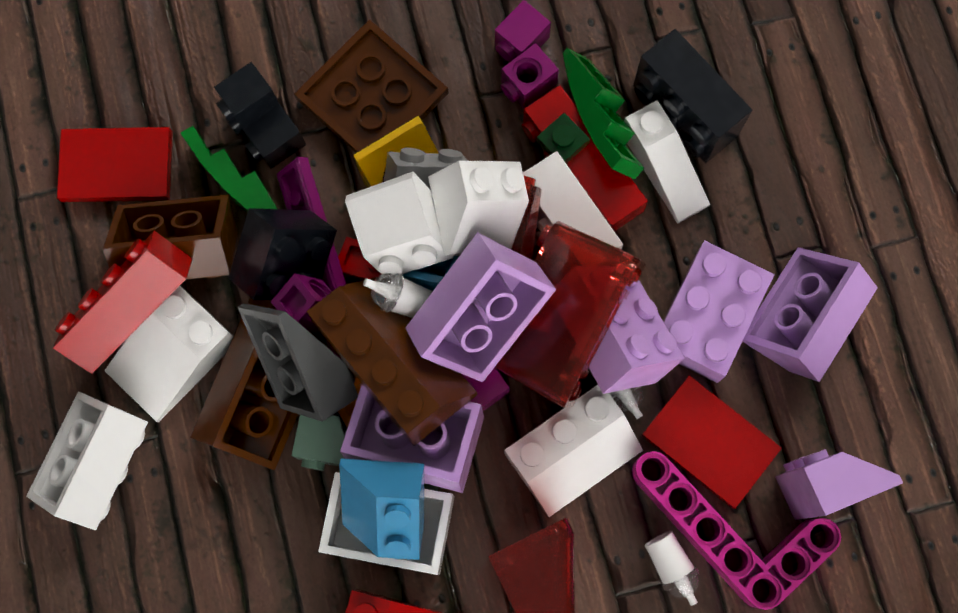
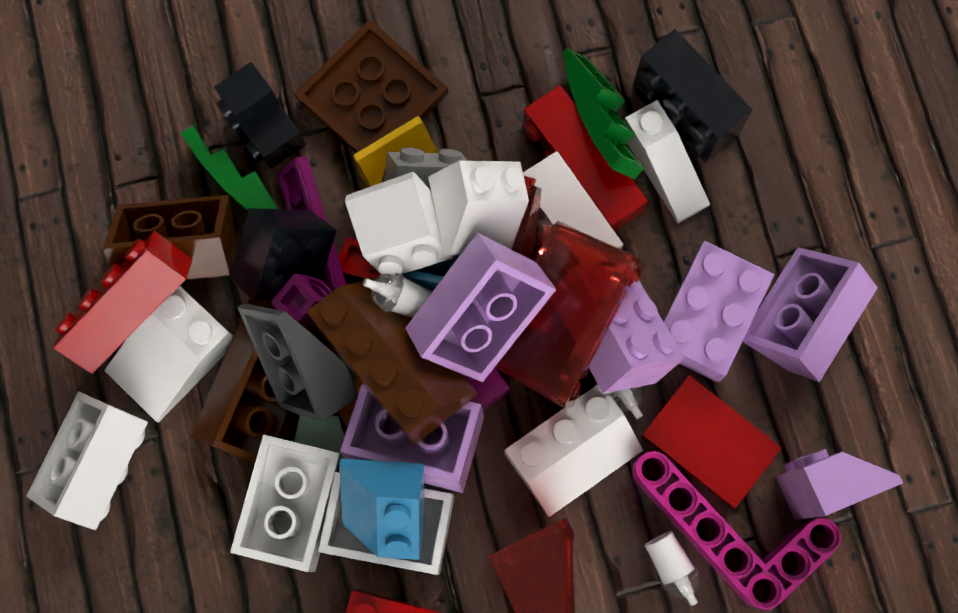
red tile [57,127,173,202] -> none
magenta brick [495,0,551,62] -> none
magenta brick [500,43,559,109] -> none
dark green plate [536,113,590,164] -> none
none -> white slope [230,435,341,572]

